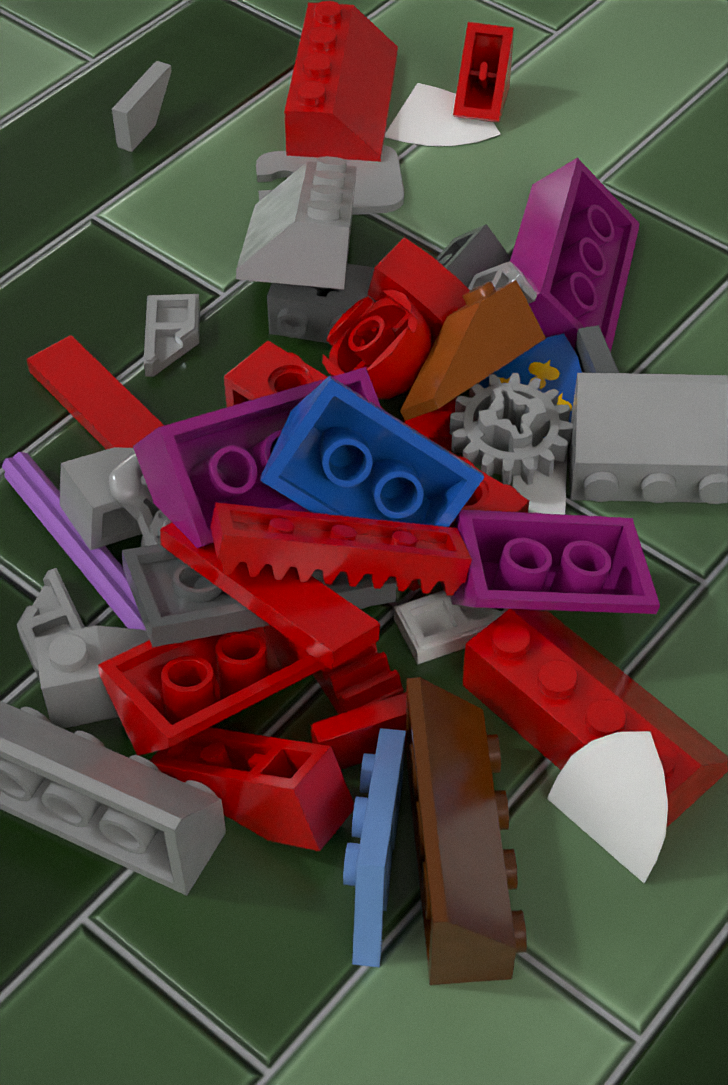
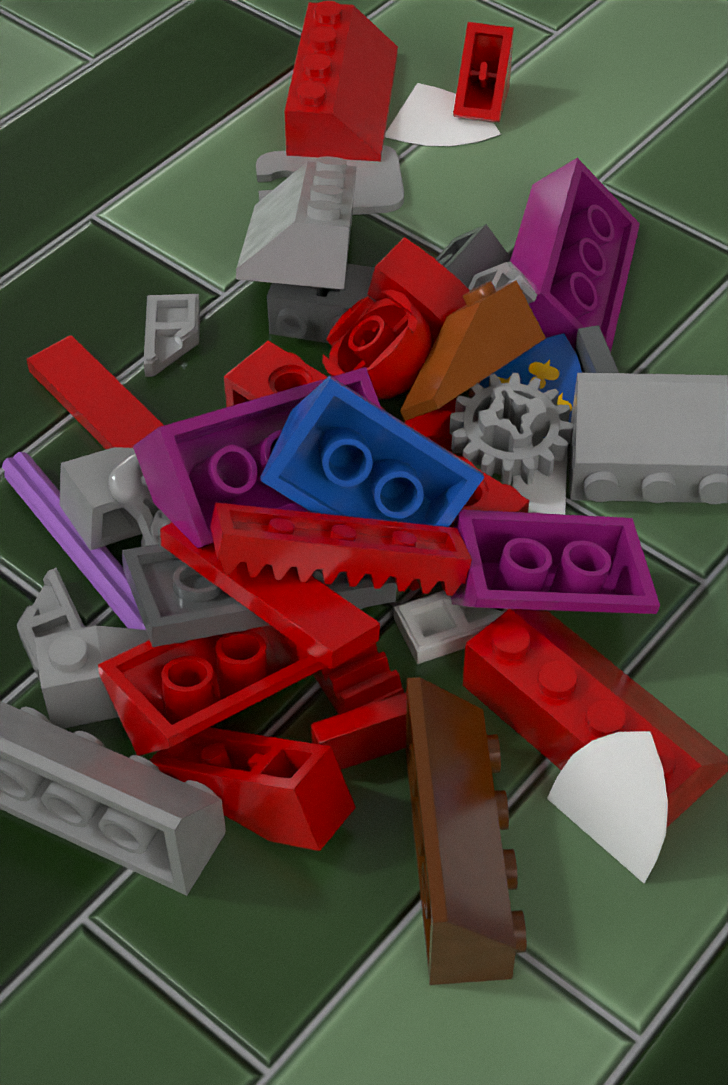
light grey tile [112,61,172,152] -> none
medium blue wing [343,728,406,968] -> none

